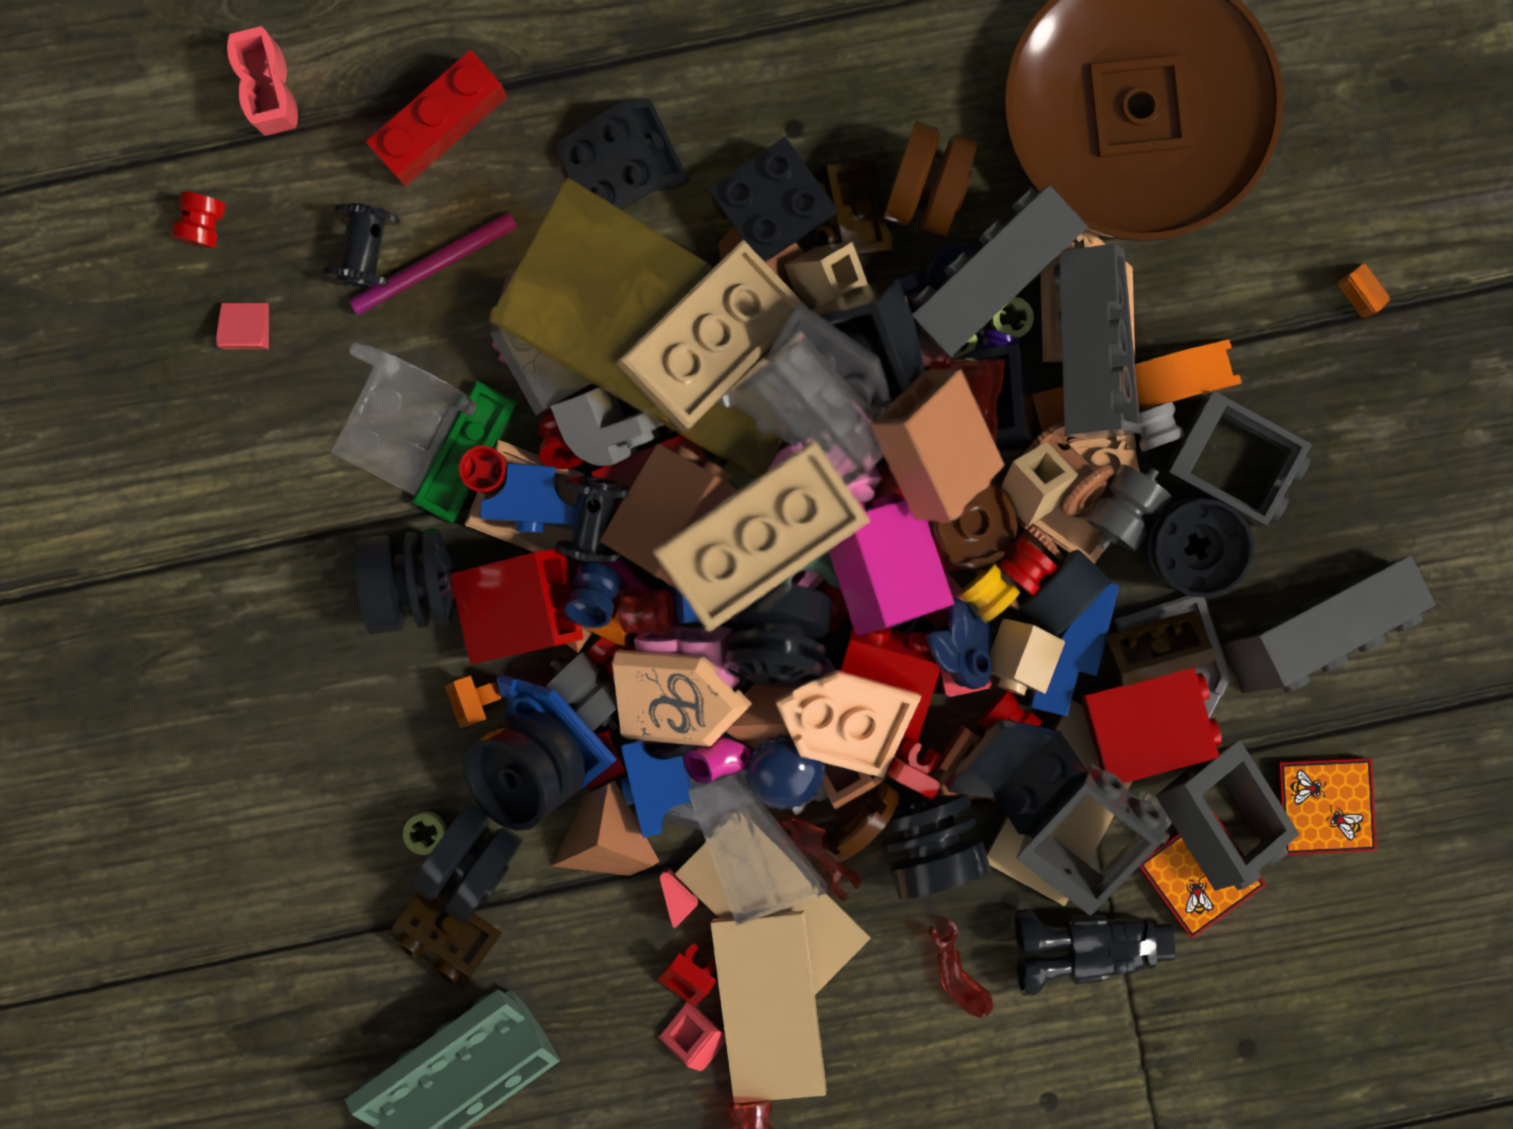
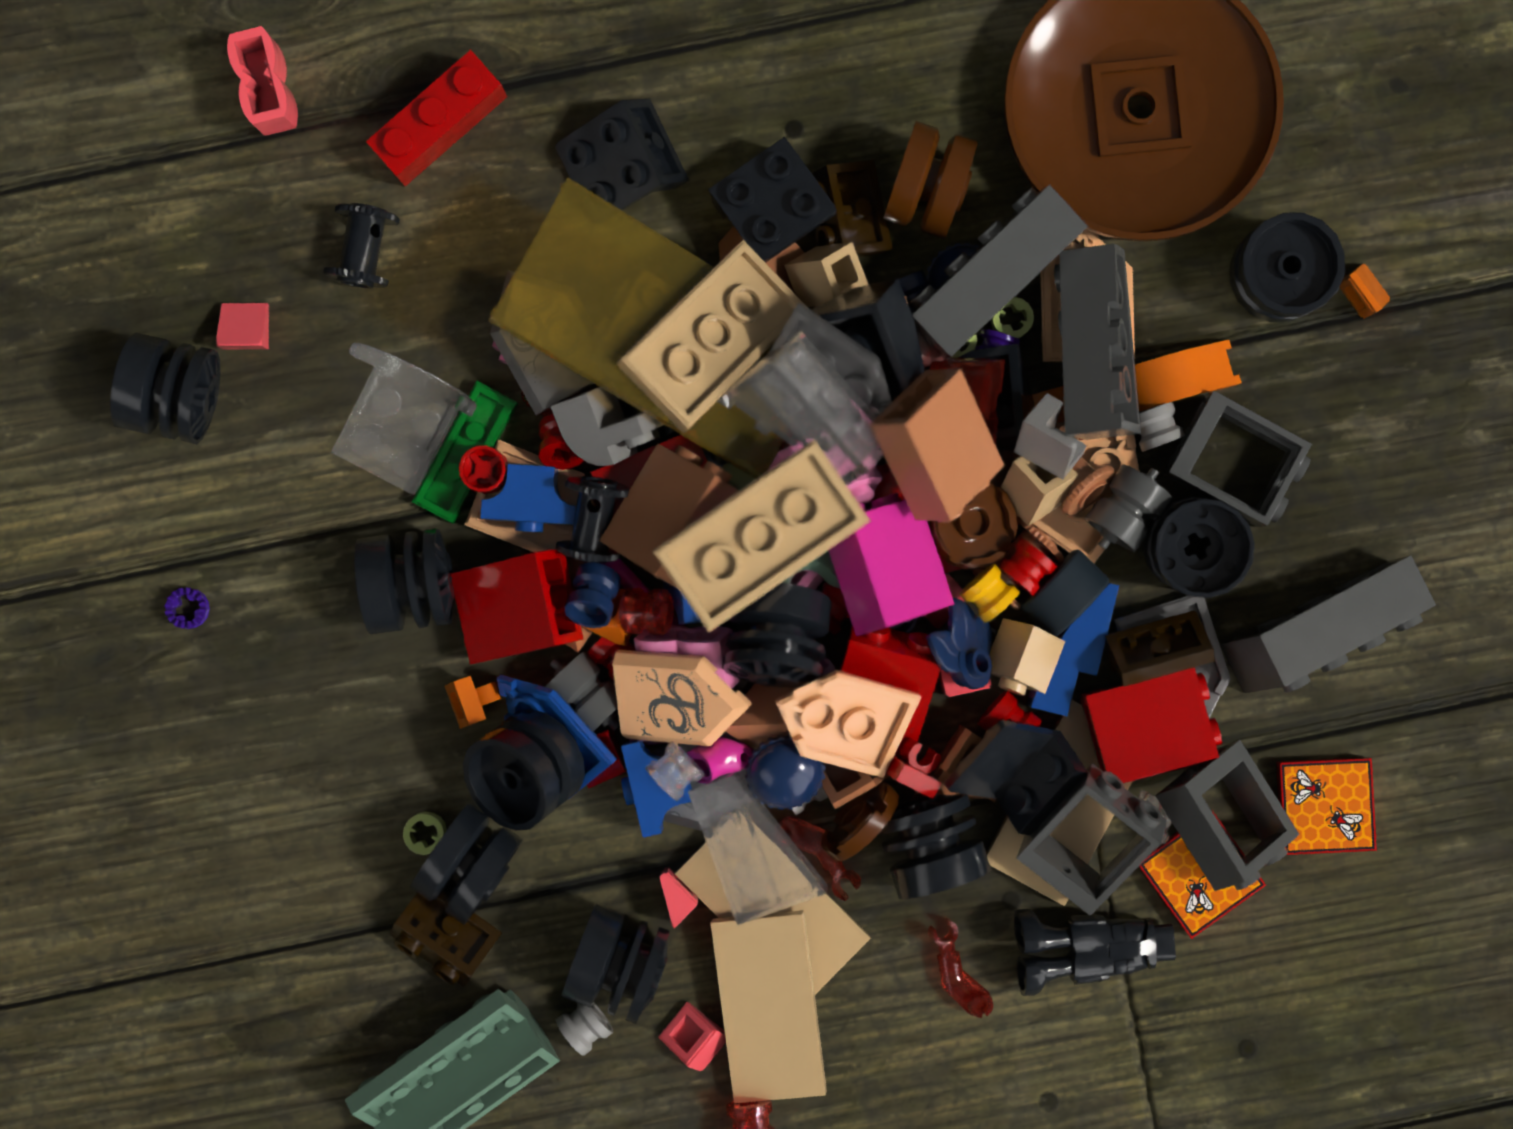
red wheel [169,191,227,249] -> none
magenta bar [349,212,518,315] -> none
nougat slope [551,780,660,876] -> none
red tile [657,944,717,1007] -> none
none -> black wheel [110,333,221,445]
none -> dark purple bush [164,587,210,629]
none -> light grey wheel [556,1003,613,1056]
none -> black wheel [561,903,670,1024]
none -> clear wheel [645,741,705,801]
none -> light grey panel [1014,394,1086,480]
none -> black wheel [1230,213,1345,322]

